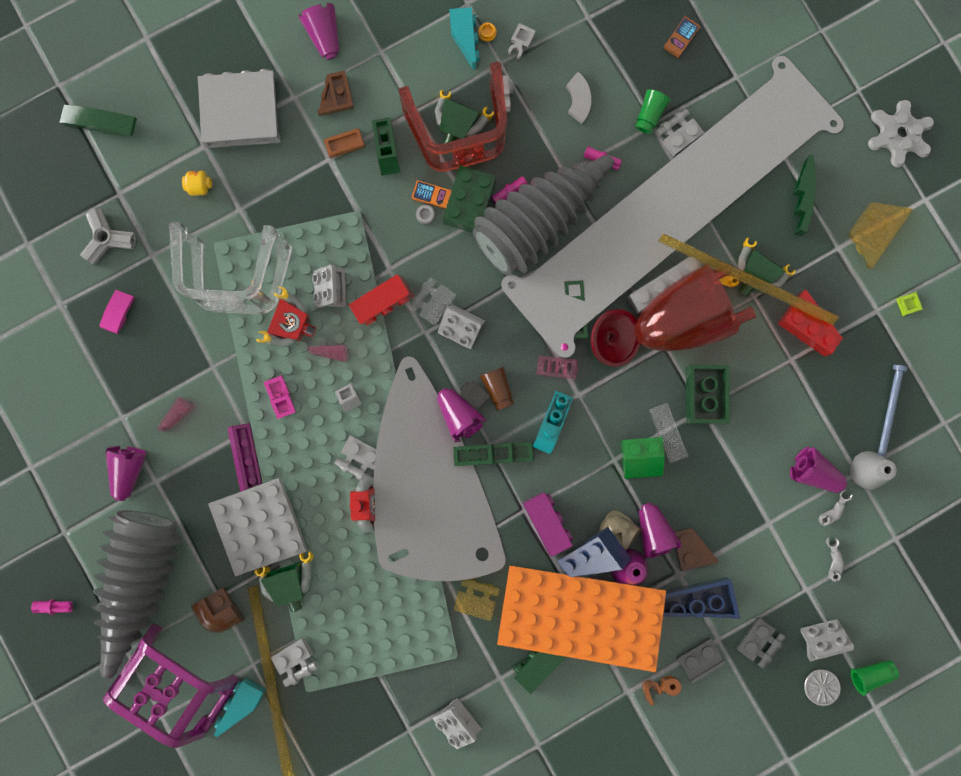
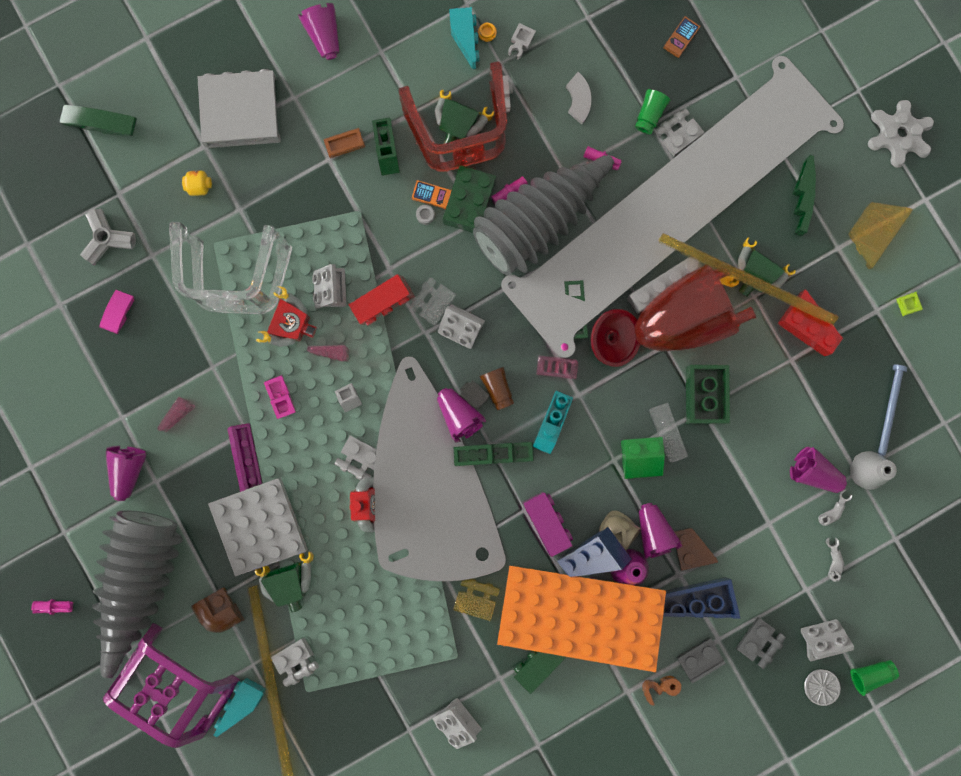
reddish brown wing [318,70,354,117] -> none

